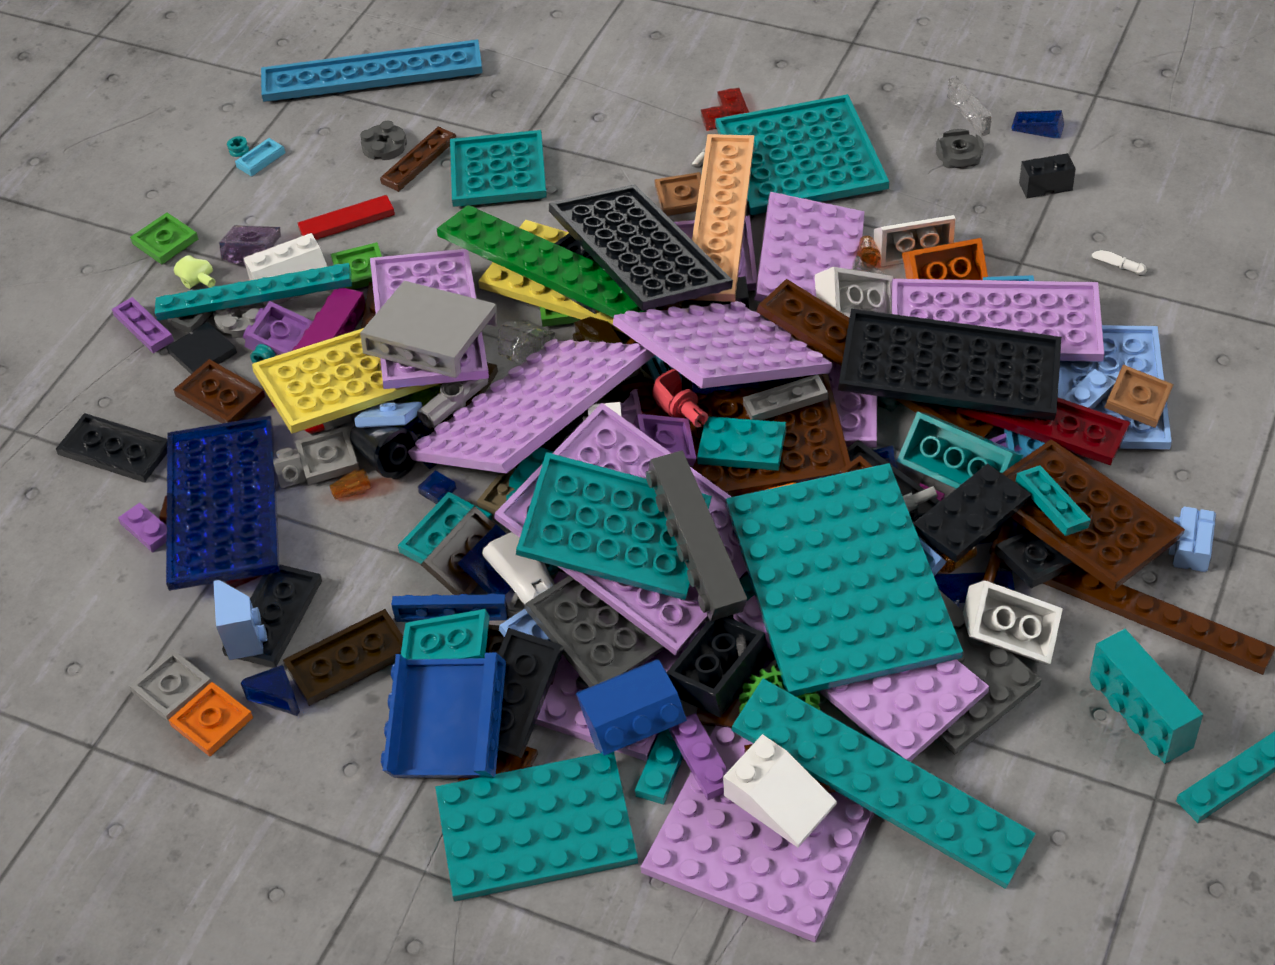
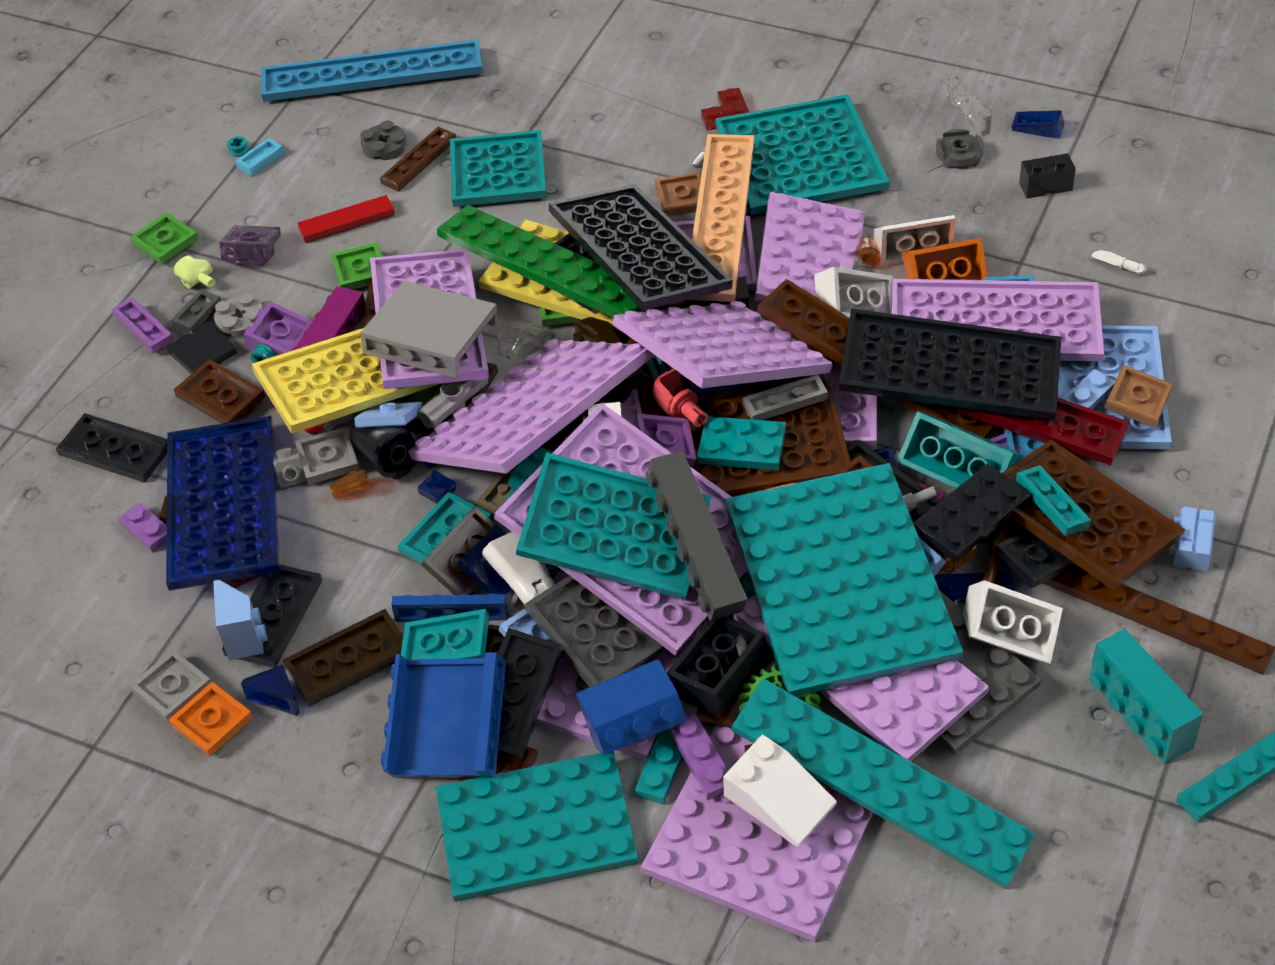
teal plate [155,263,352,321] -> none
white slope [243,233,327,307] -> none

